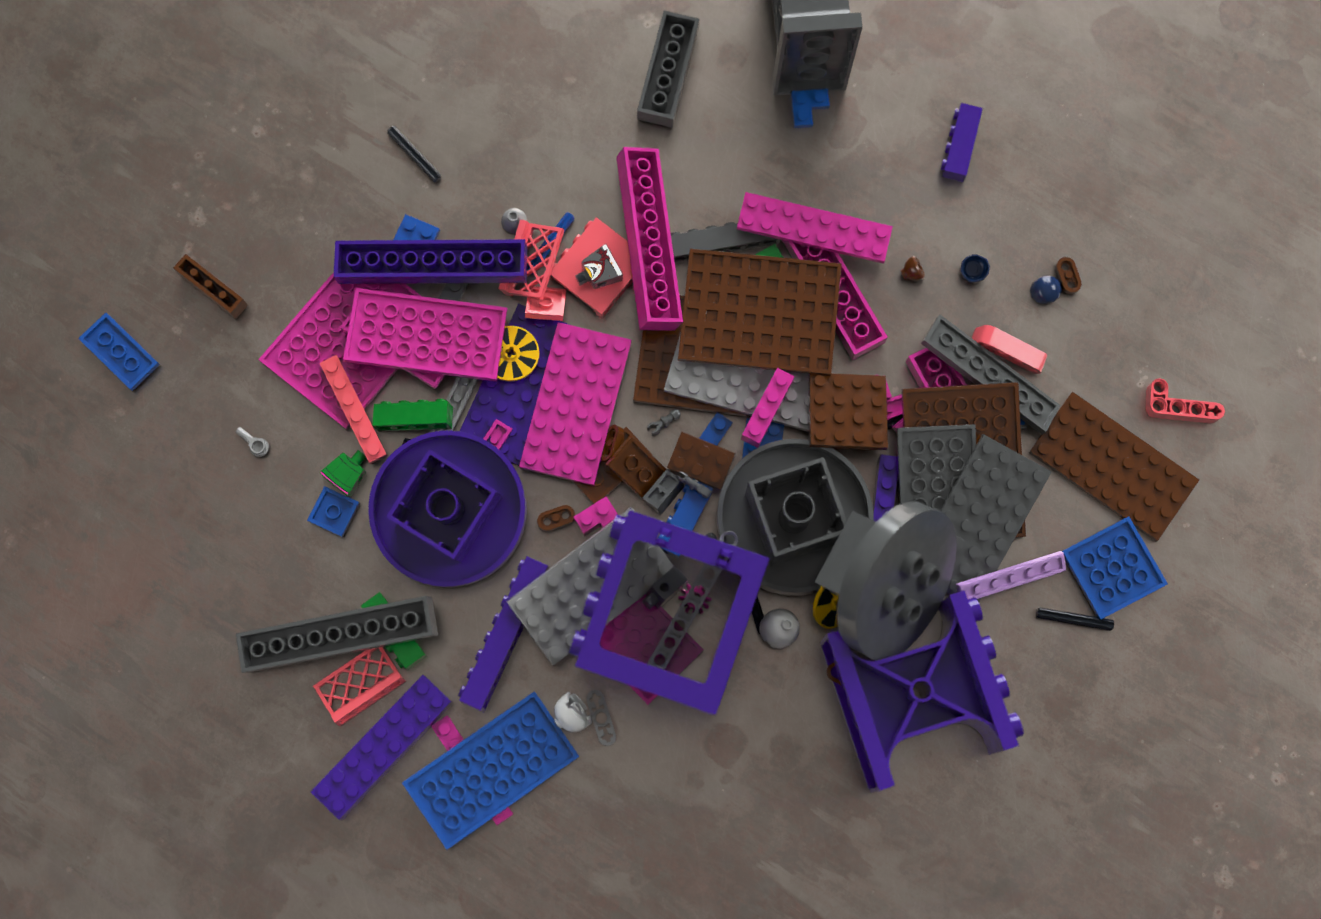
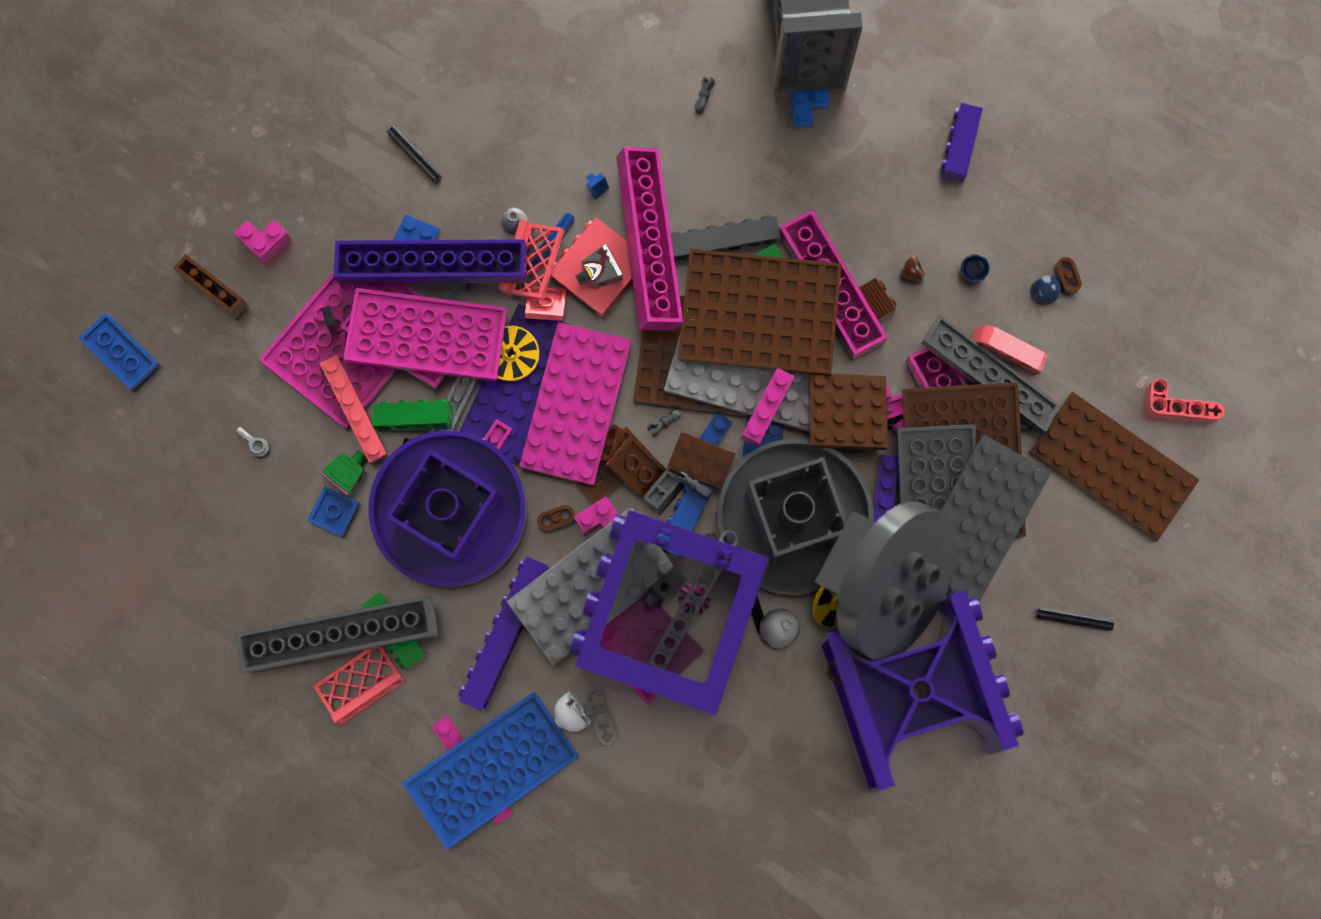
dark purple brick [311,675,454,820] -> none
dark grey brick [637,10,699,128] -> none
dark pink plate [737,192,893,264] -> none
lavender tile [956,551,1066,599] -> none
blue plate [1062,516,1168,620] -> none
none -> dark pink brick [234,220,291,265]
none -> black tile [322,306,340,336]
none -> blue tile [586,173,609,199]
none -> dark grey piece [695,77,715,112]
none -> reddish brown brick [859,278,897,322]

